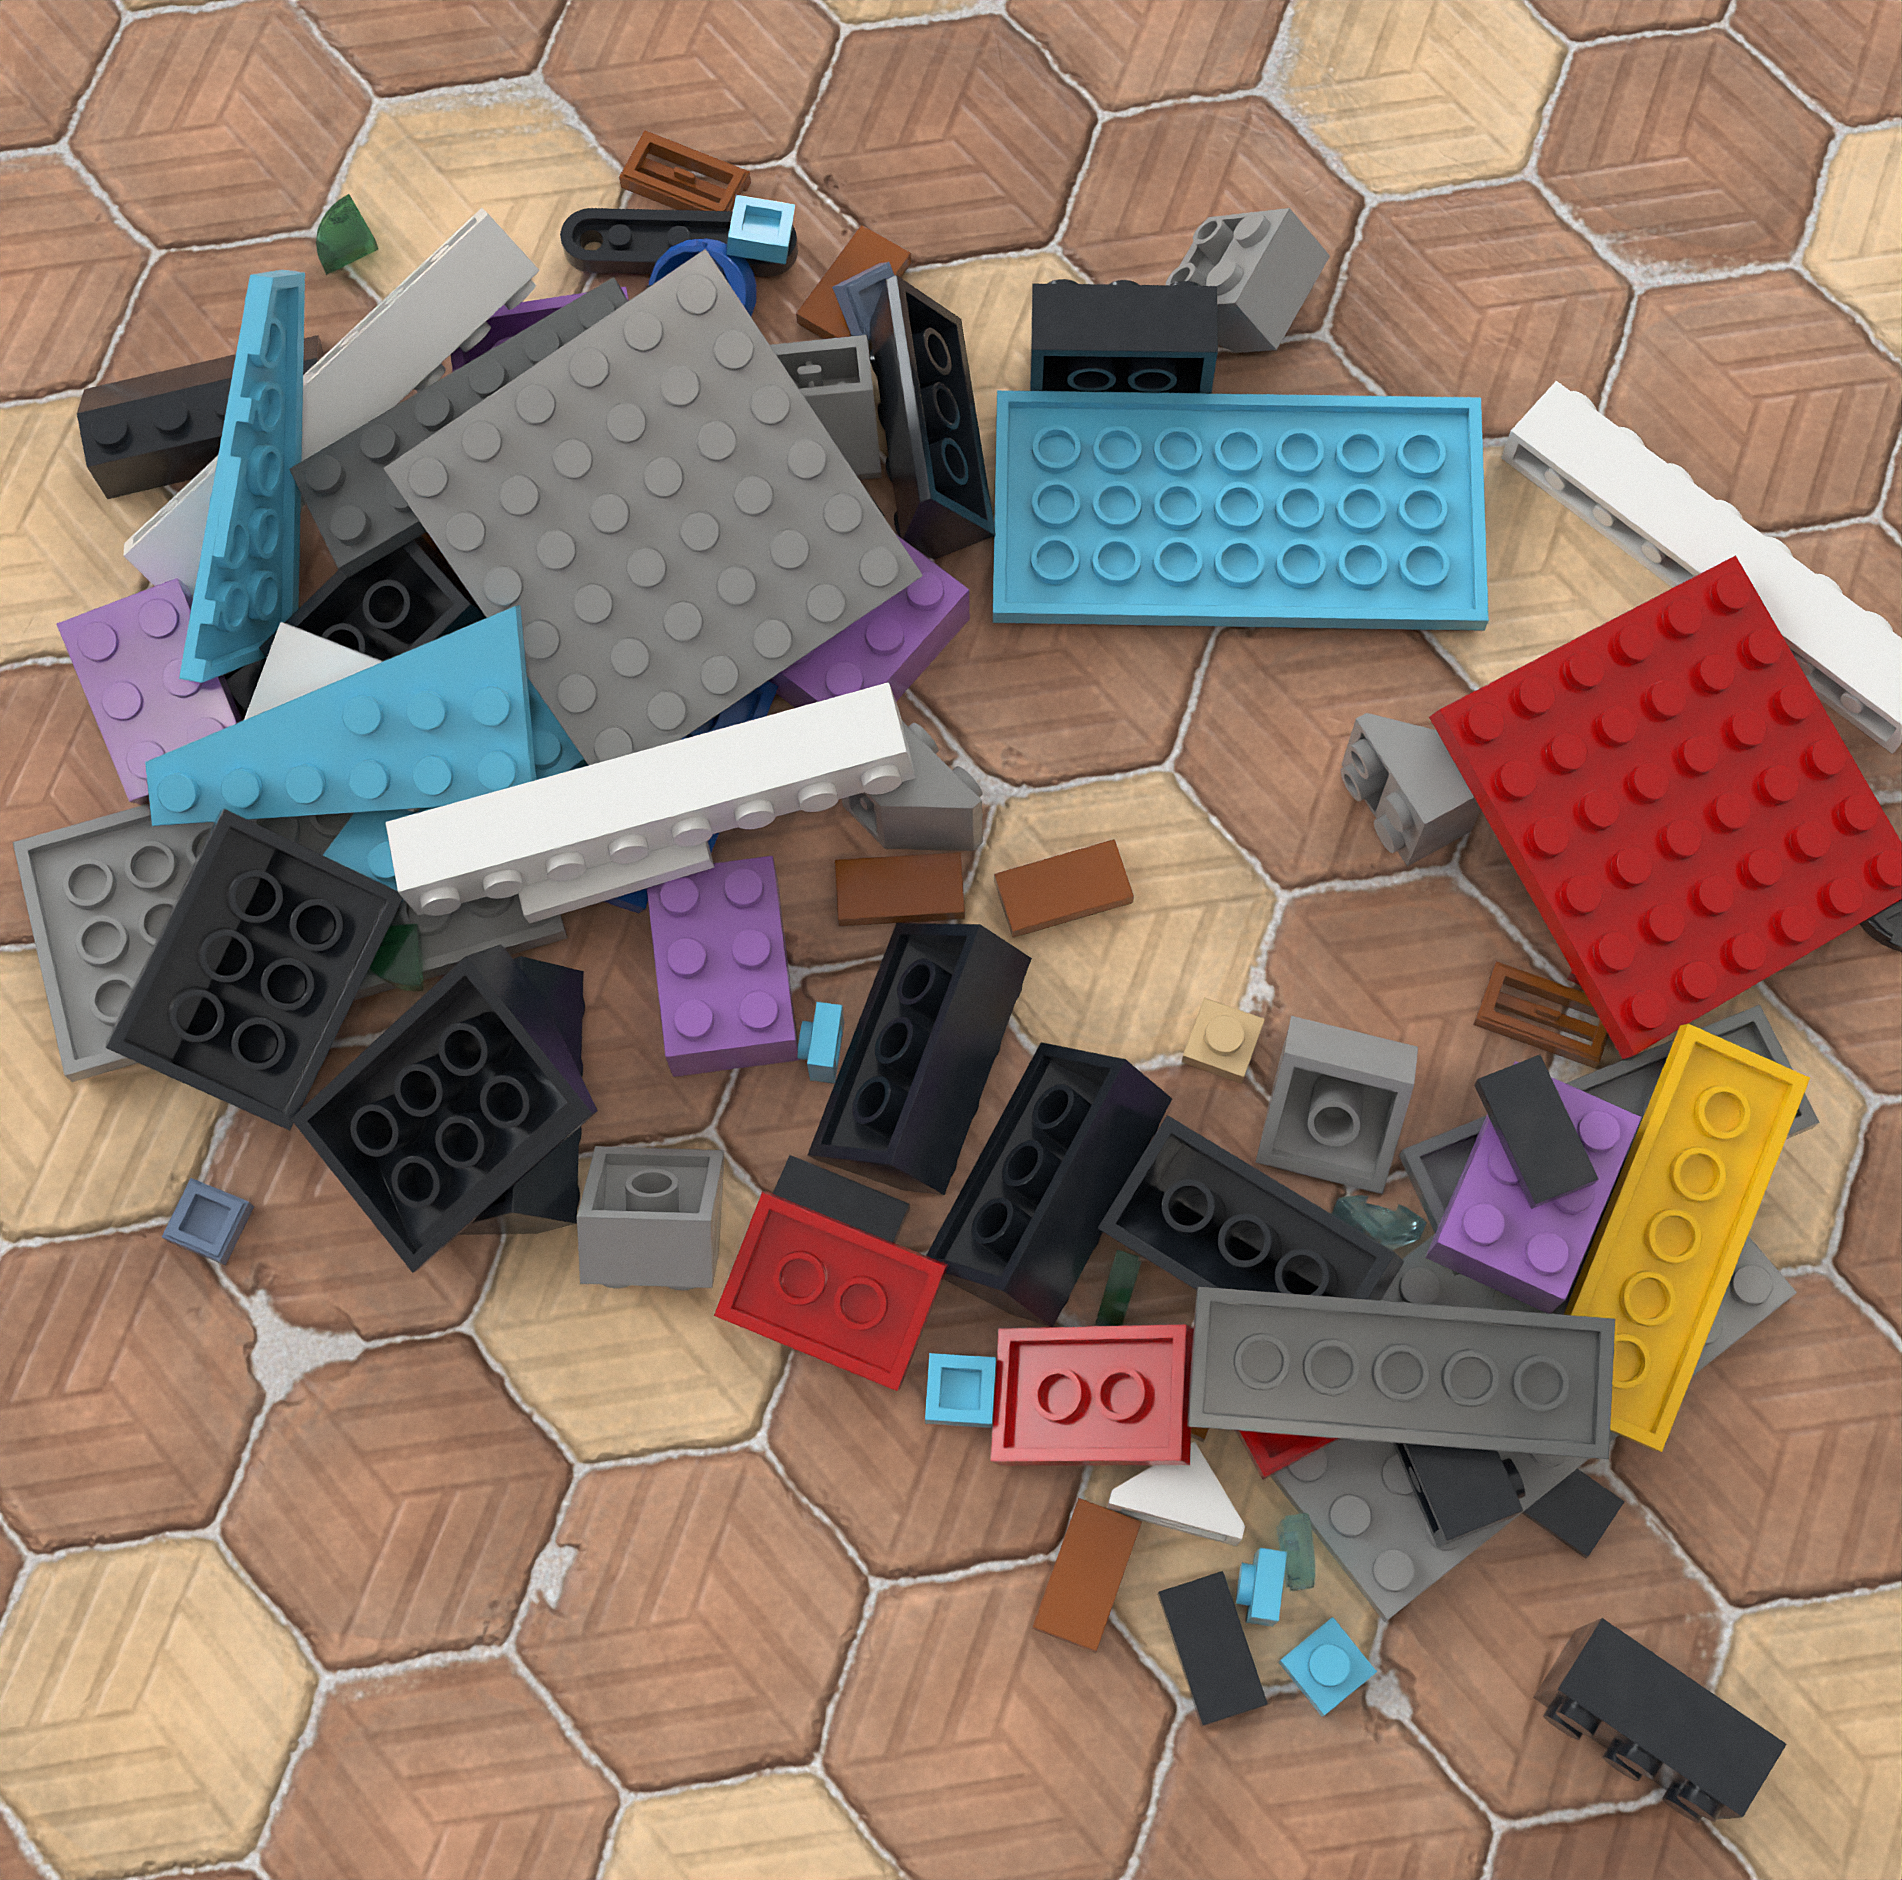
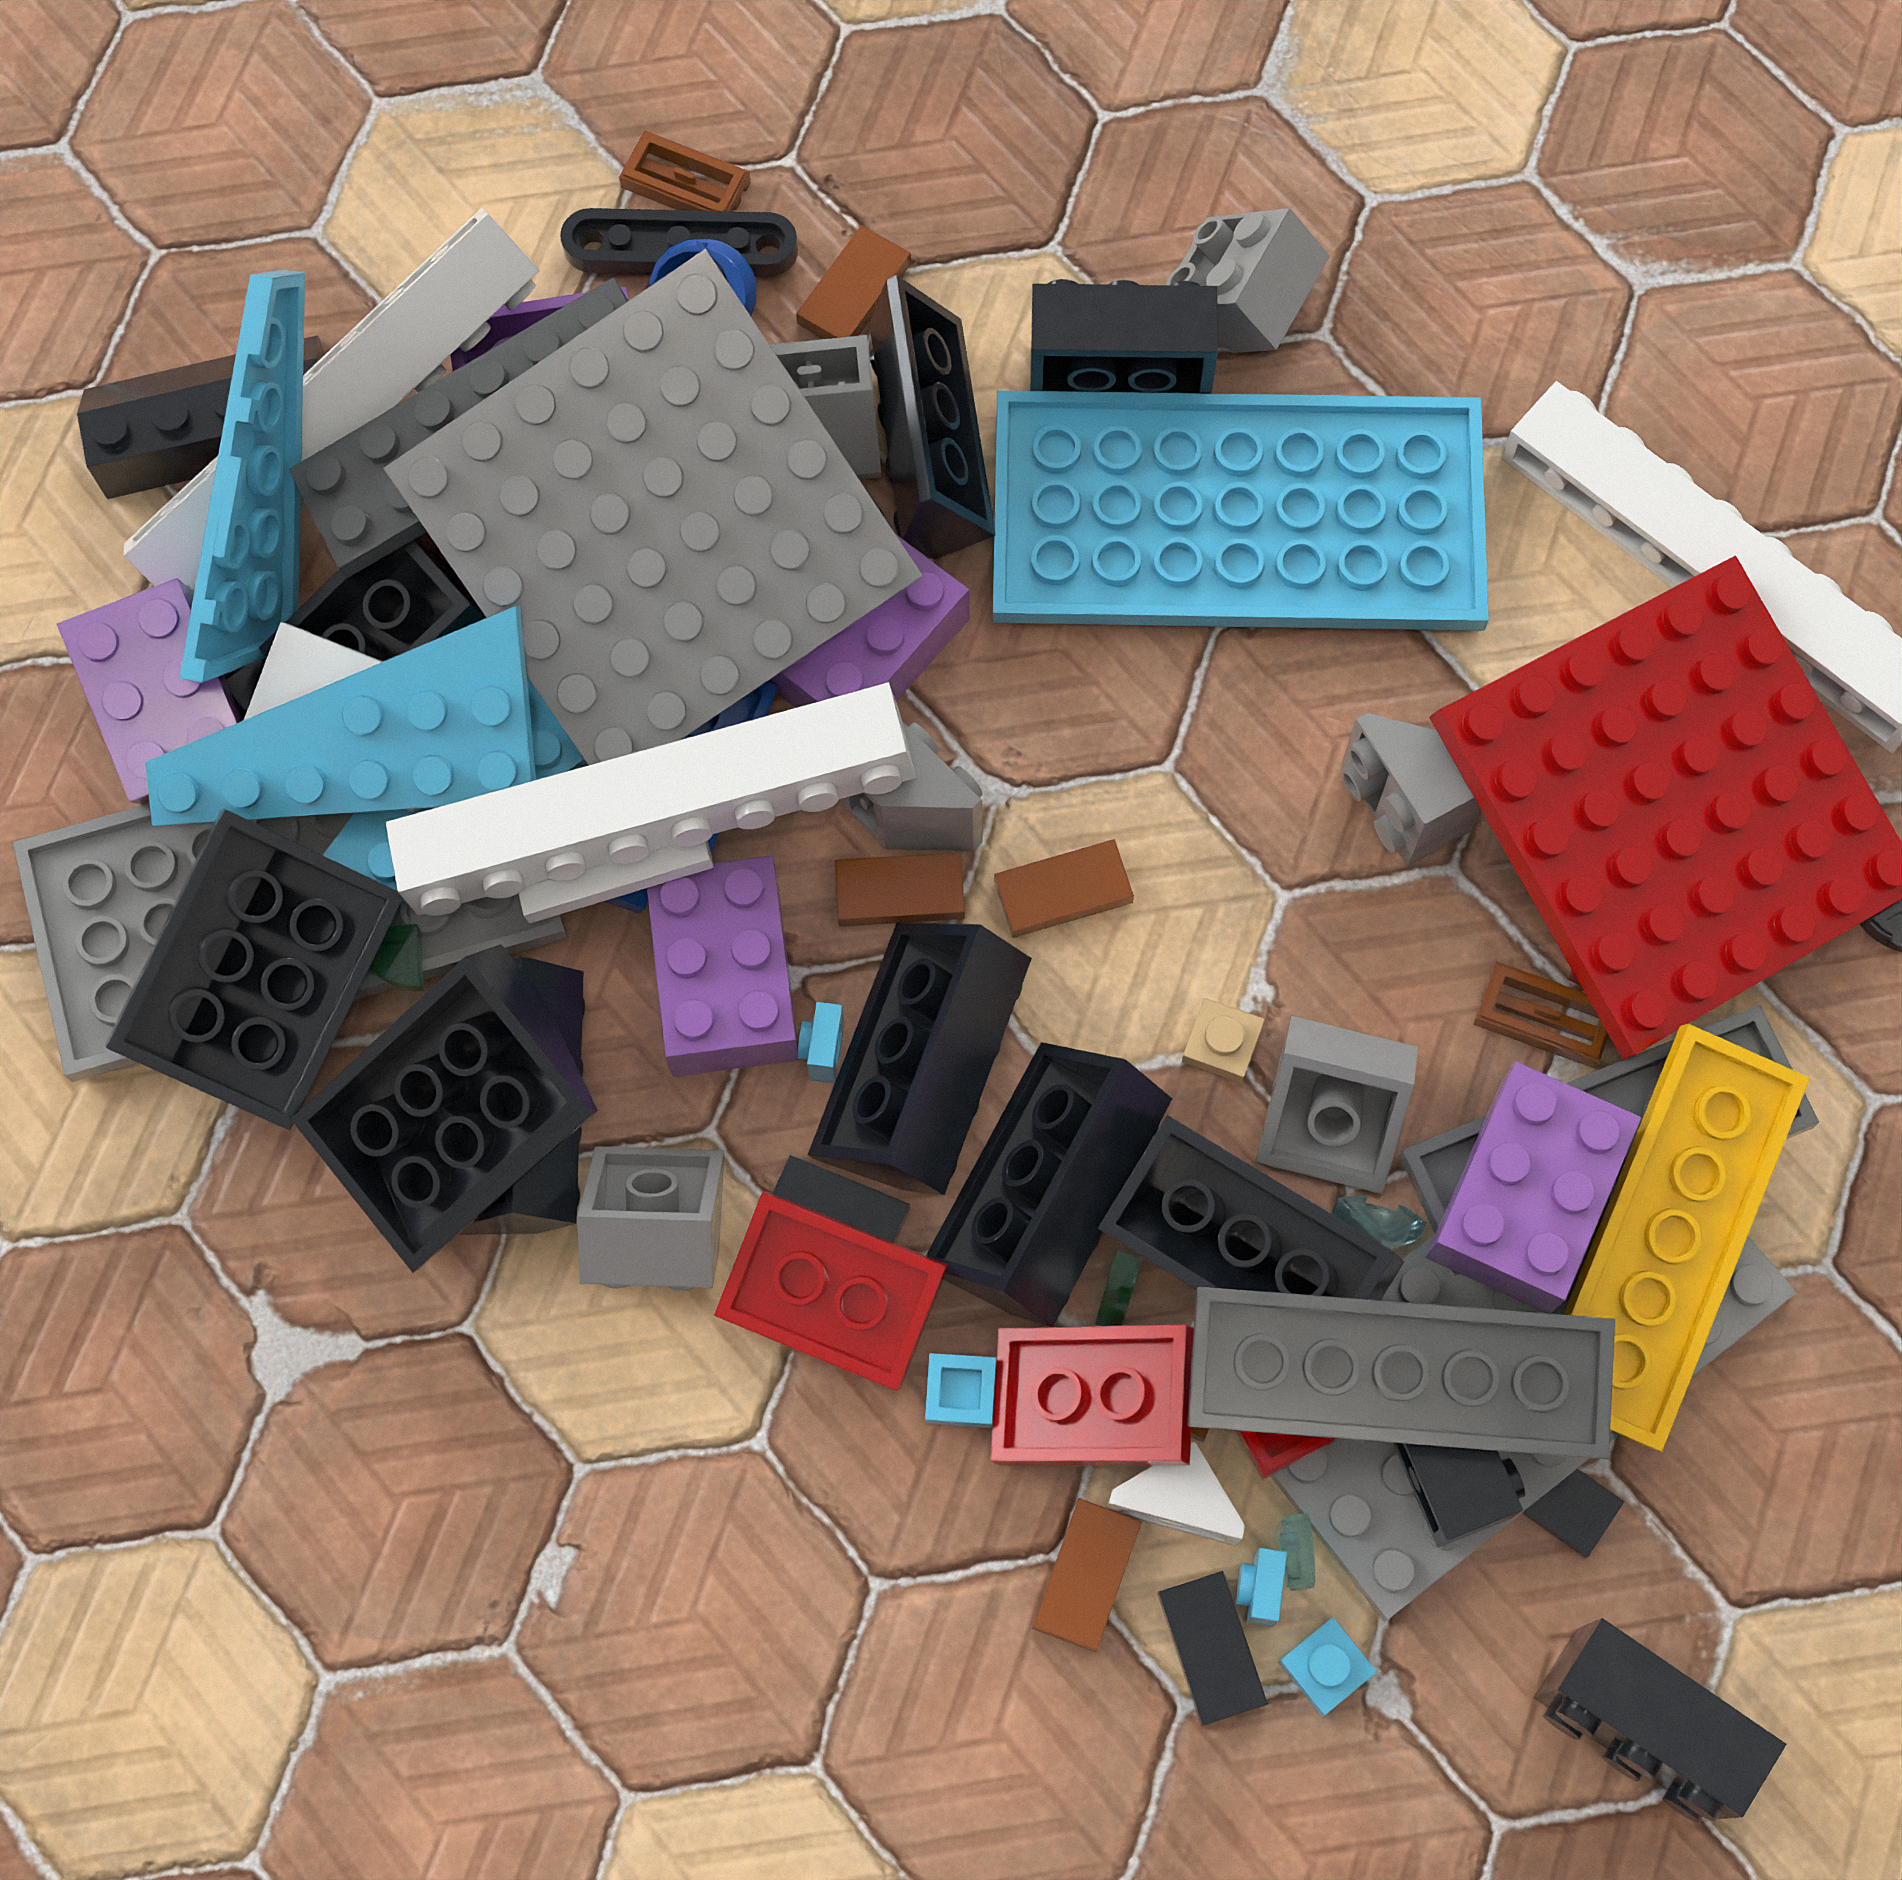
sand blue tile [162,1178,254,1266] -> none
clear green tile [316,194,379,275] -> none
medium azure plate [726,195,795,264] -> none
sand blue tile [832,262,895,340] -> none
black tile [1474,1055,1599,1209] -> none

